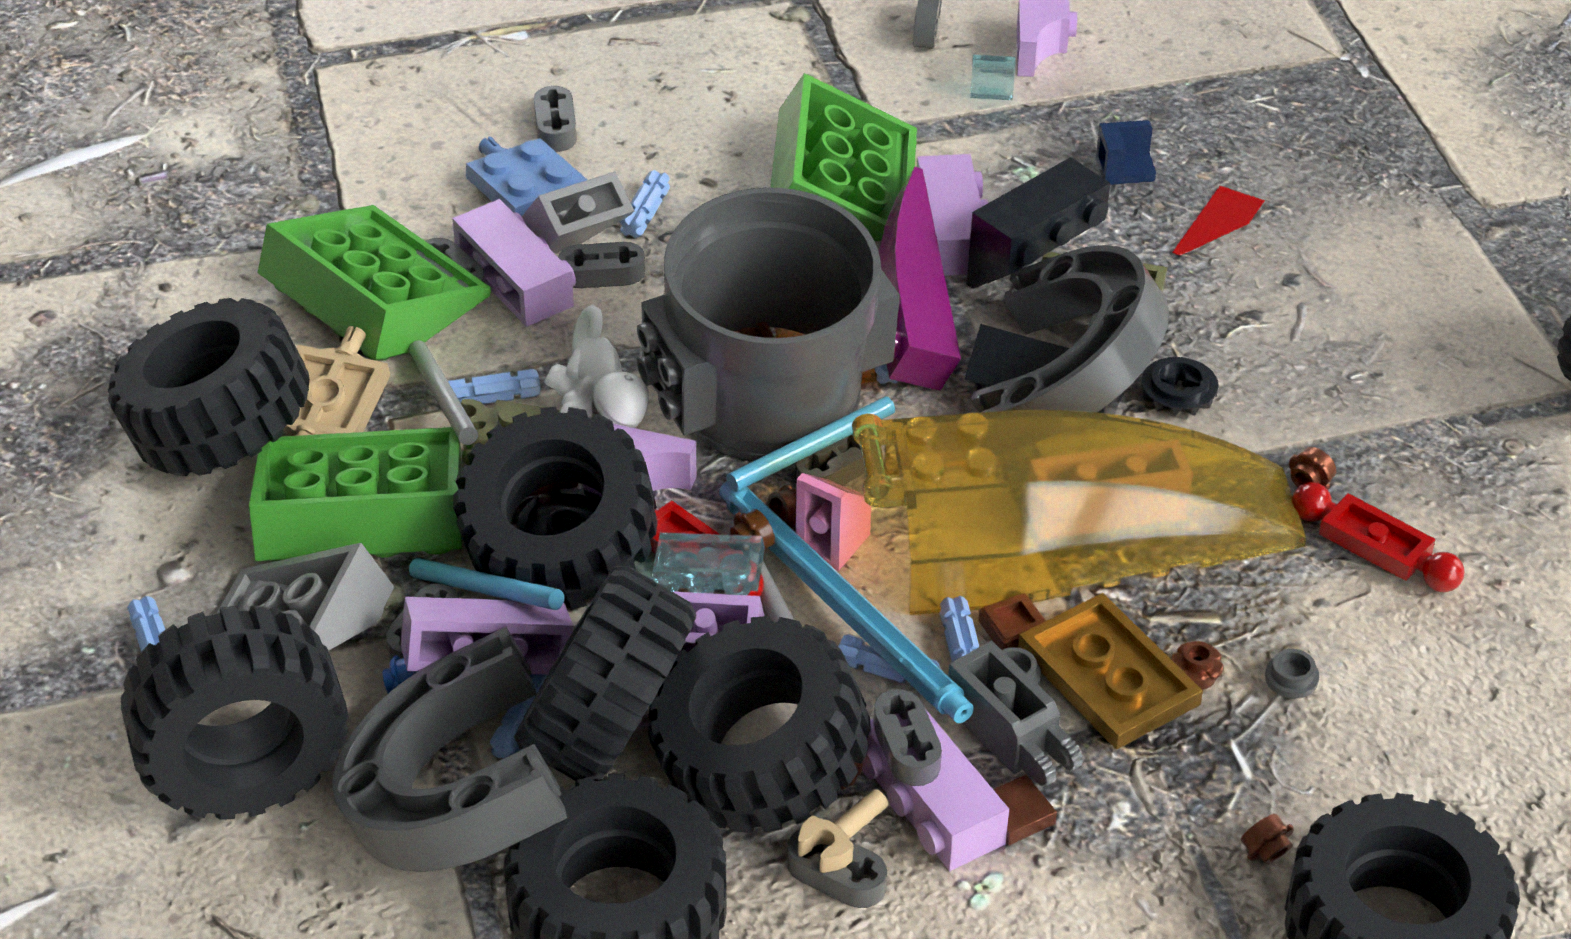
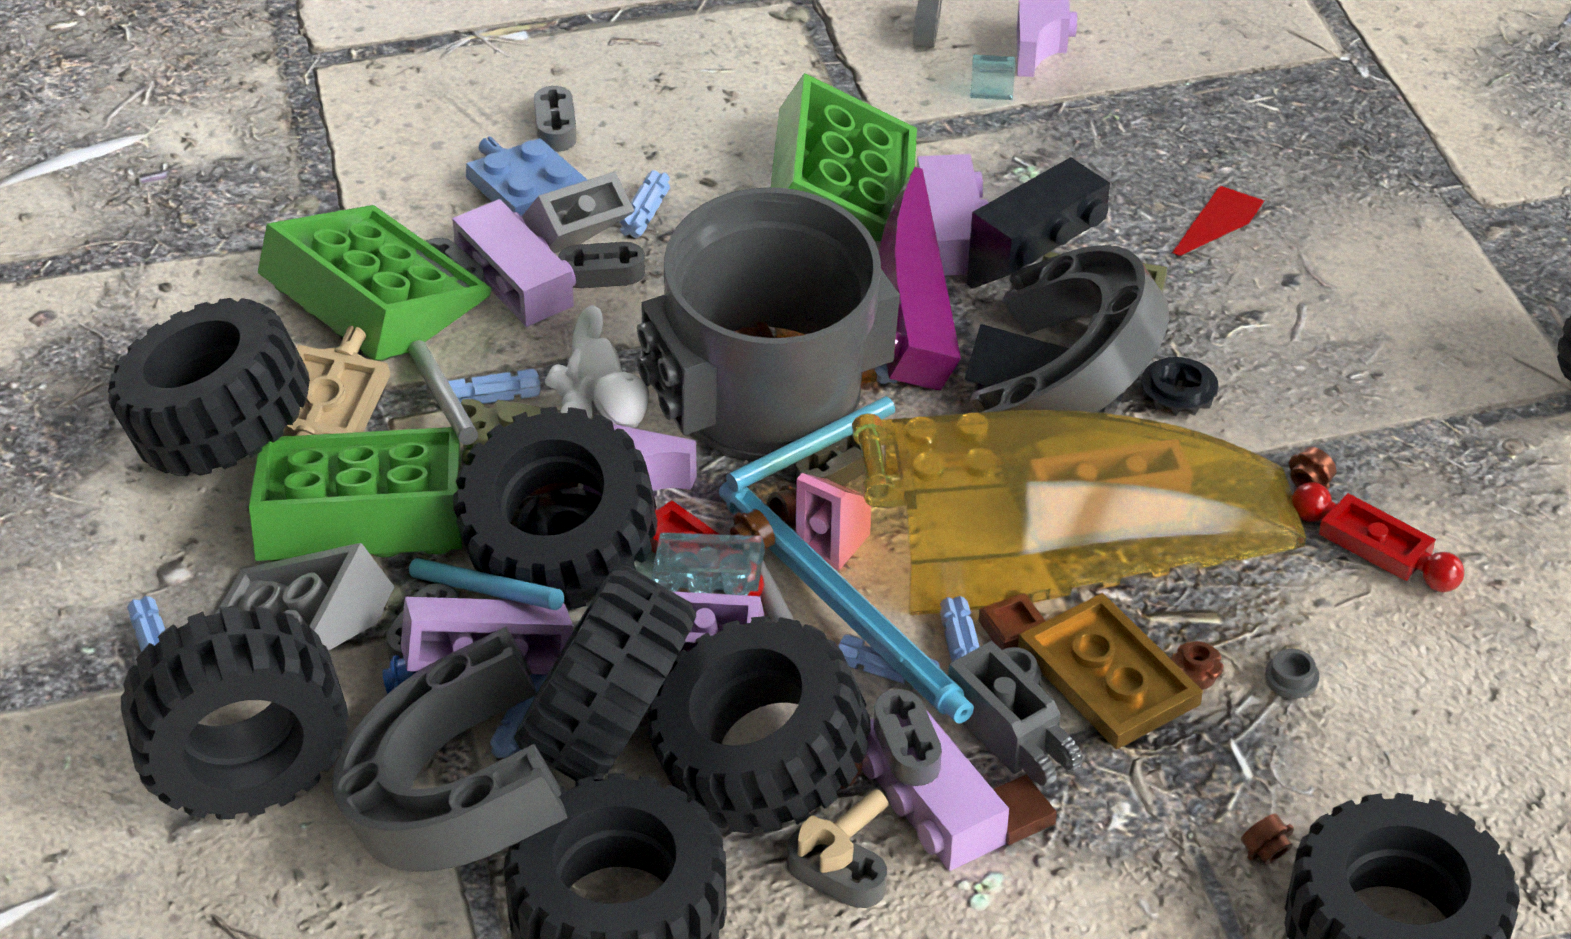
dark blue panel [1096,120,1156,185] -> none

